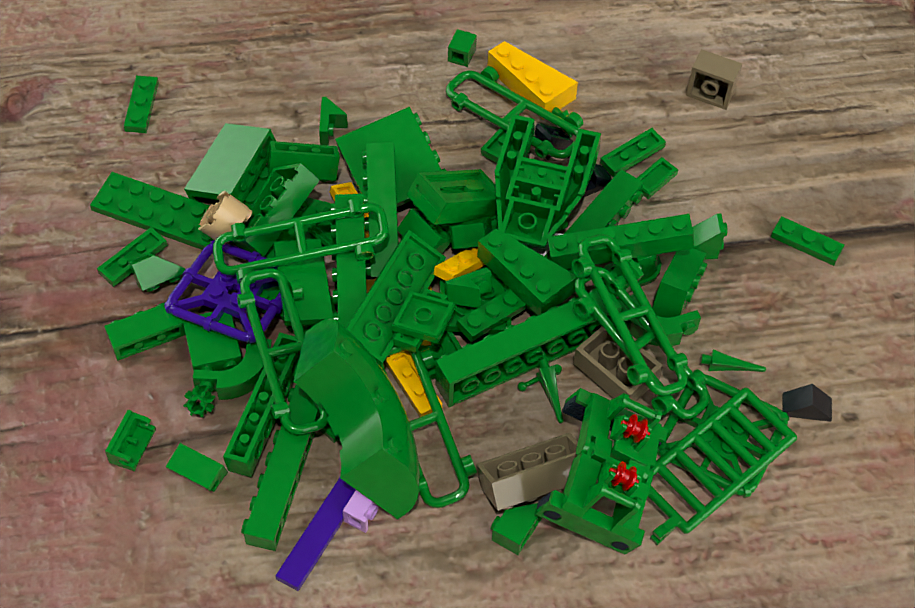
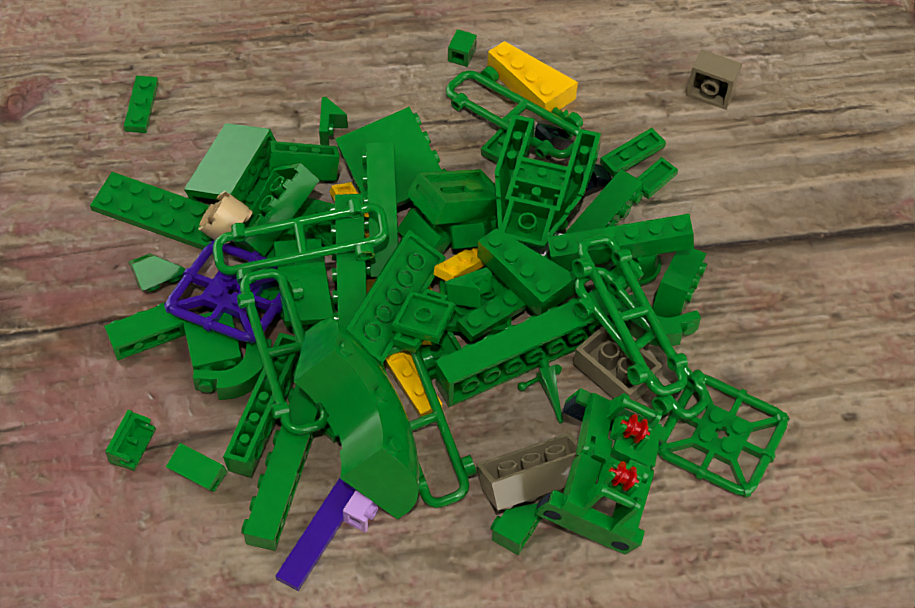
green plate [97,227,168,287] -> none
green gear [183,385,216,418] -> none
green bar [647,387,797,545] -> none
green slope [692,213,728,260] -> none
green piece [700,349,766,372] -> none
green plate [771,216,845,266] -> none
black slope [782,383,832,422] -> none

